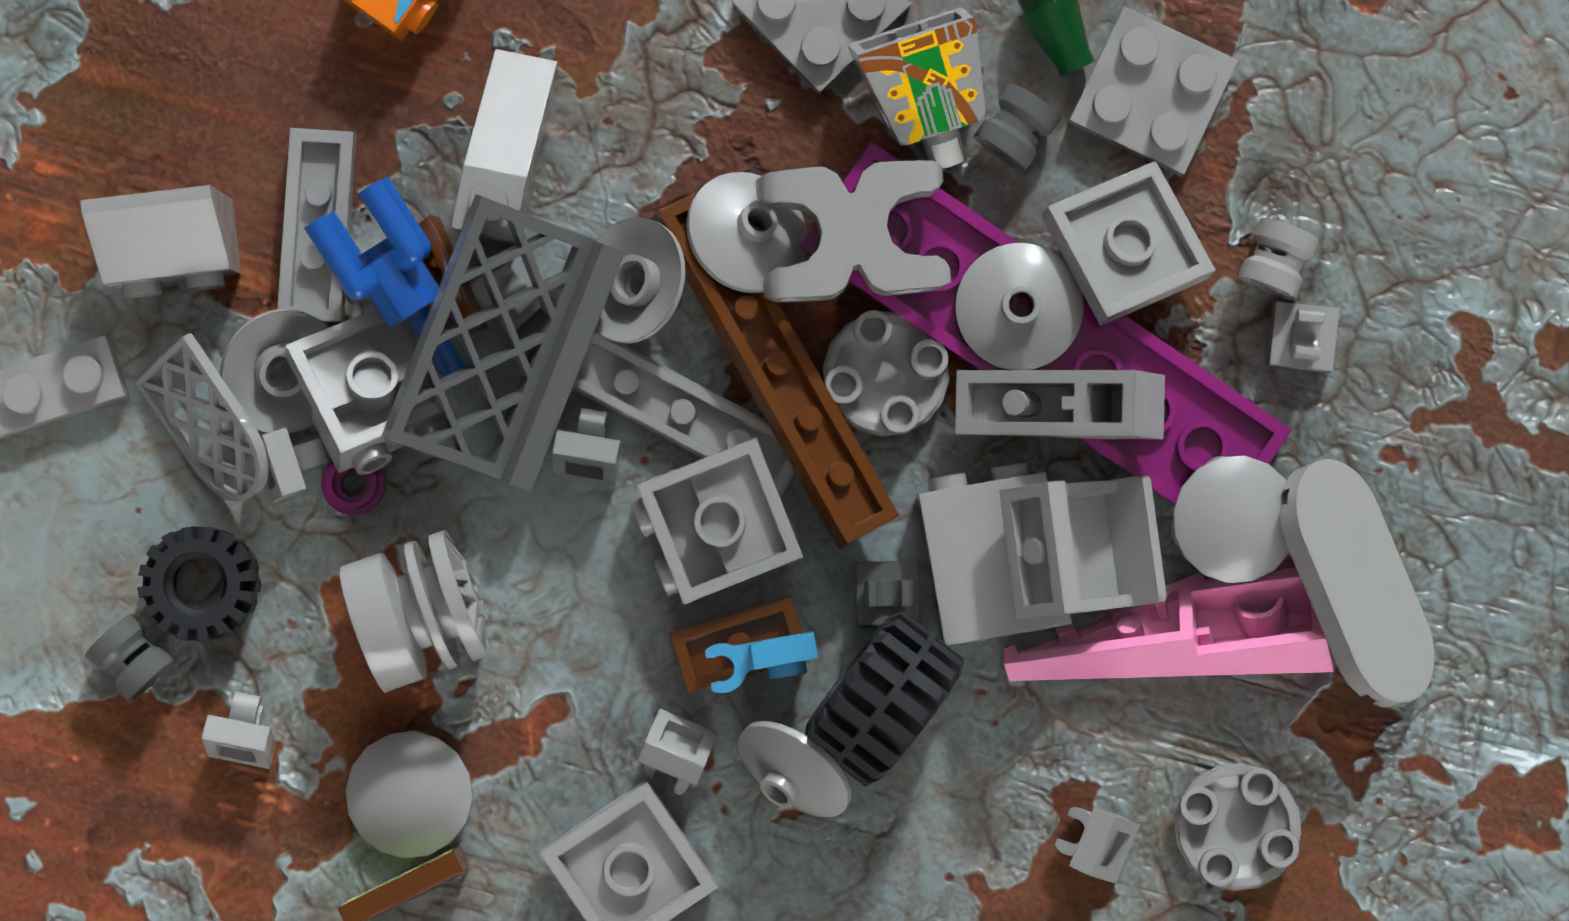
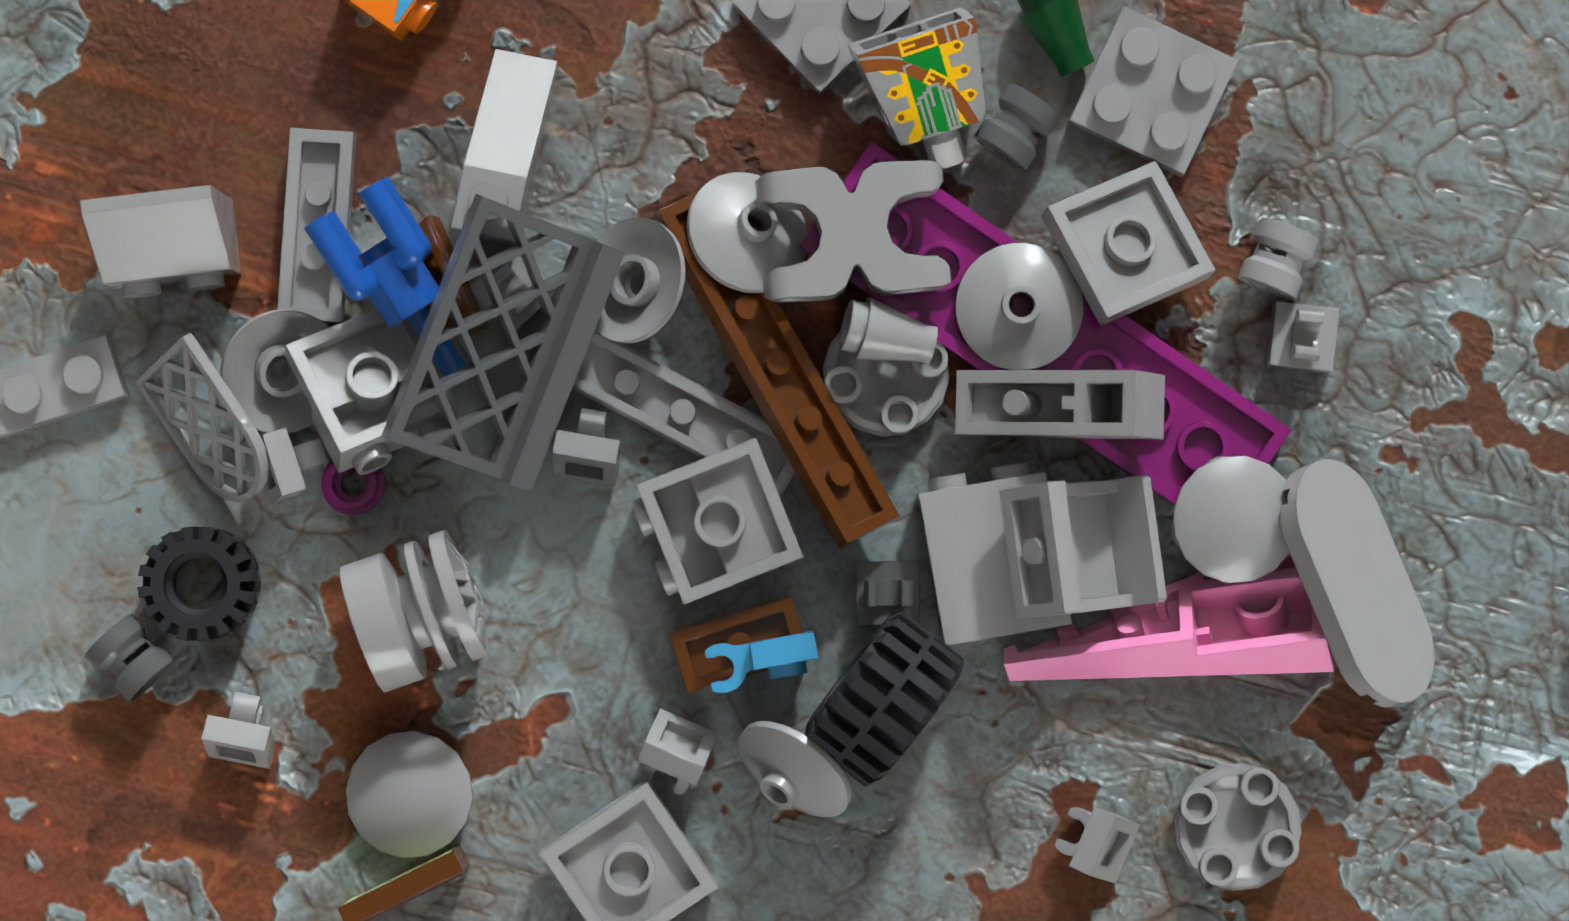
none -> light grey cone [839,297,938,364]

